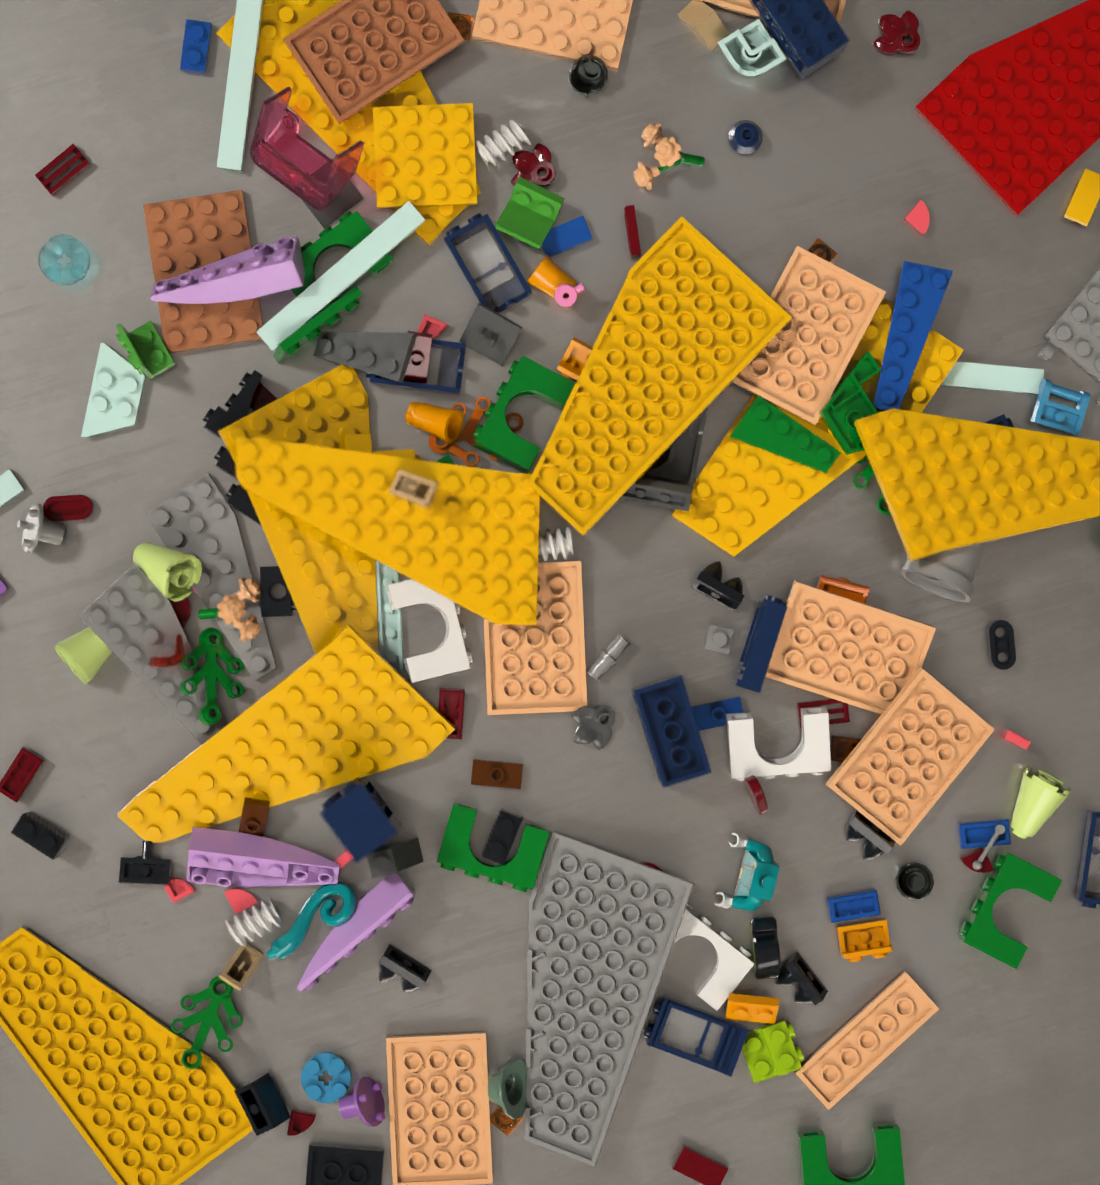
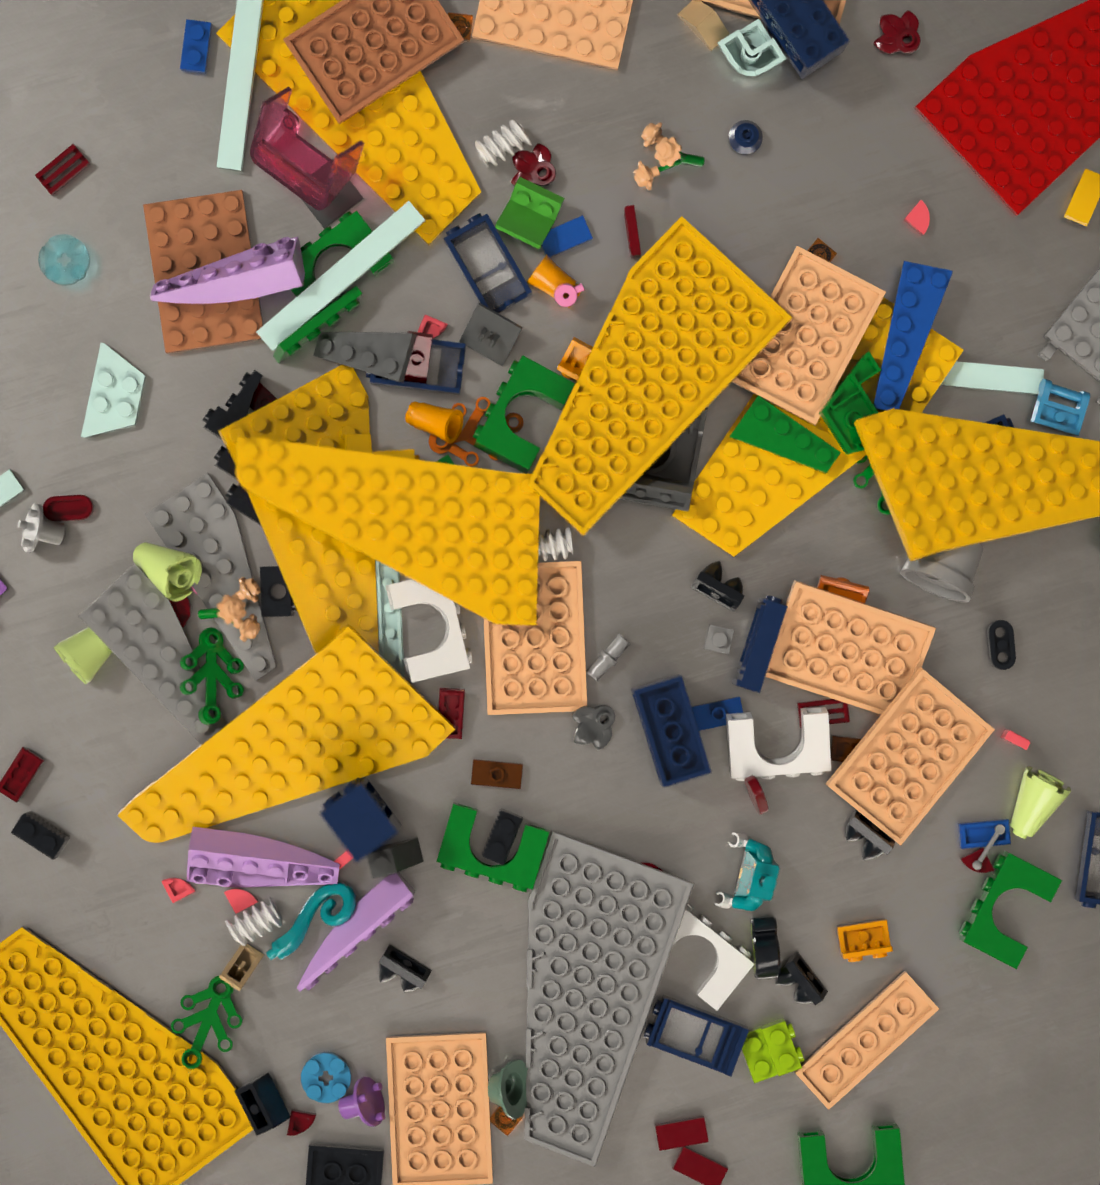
bright green bracket [116,321,176,379] -> none
black plate [119,841,172,886] -> none
clear red hair [149,634,185,668] -> none
reddish brown plate [238,797,270,837] -> none
yellow plate [373,103,477,209] -> none
tan slope [389,469,439,509] -> none
pearl dark grey hair [569,55,608,95] -> none
light orange bracket [725,993,779,1024] -> none
blue plate [827,889,881,923] -> none
pearl dark grey hair [895,862,934,901] -> none
none -> dark red tile [655,1116,709,1151]

